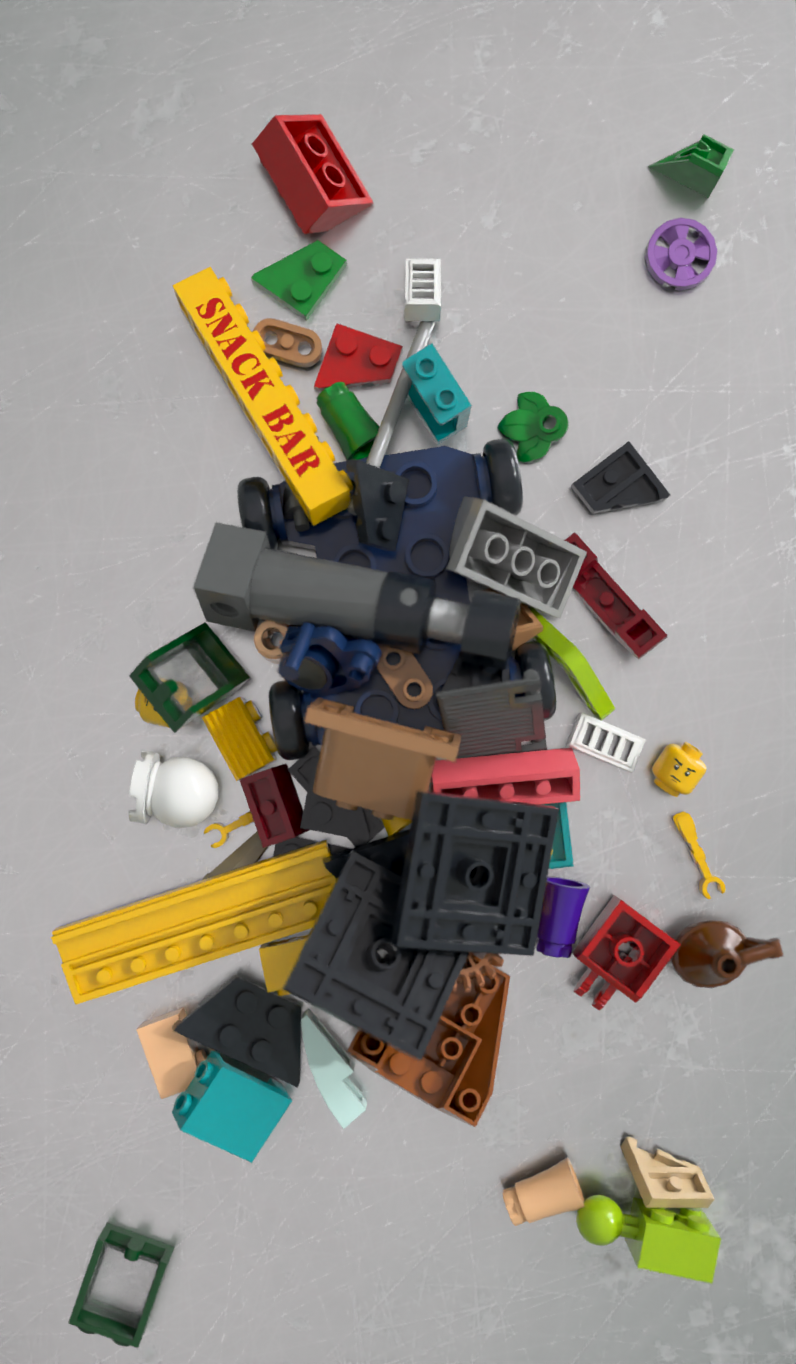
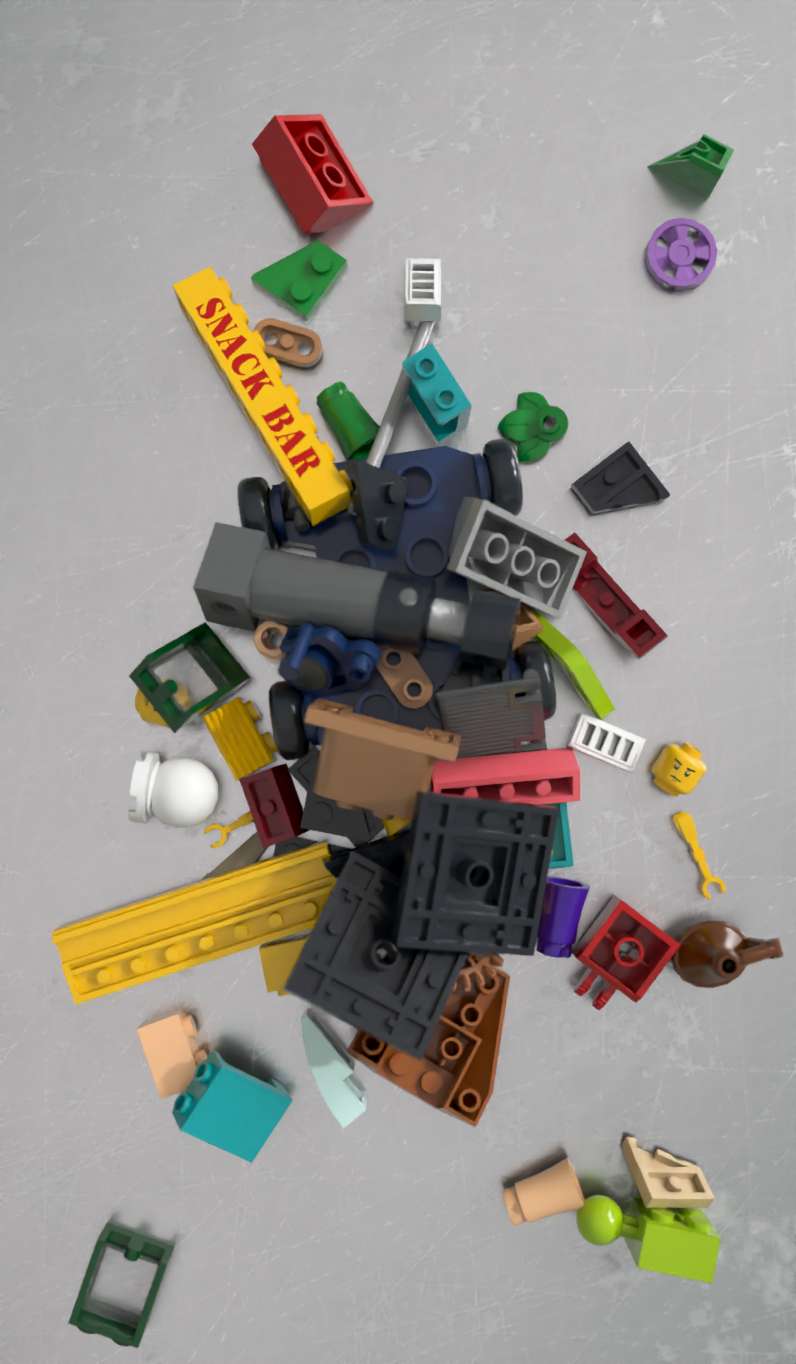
black wing [172,975,301,1088] -> none
red wing [314,323,403,392] -> none

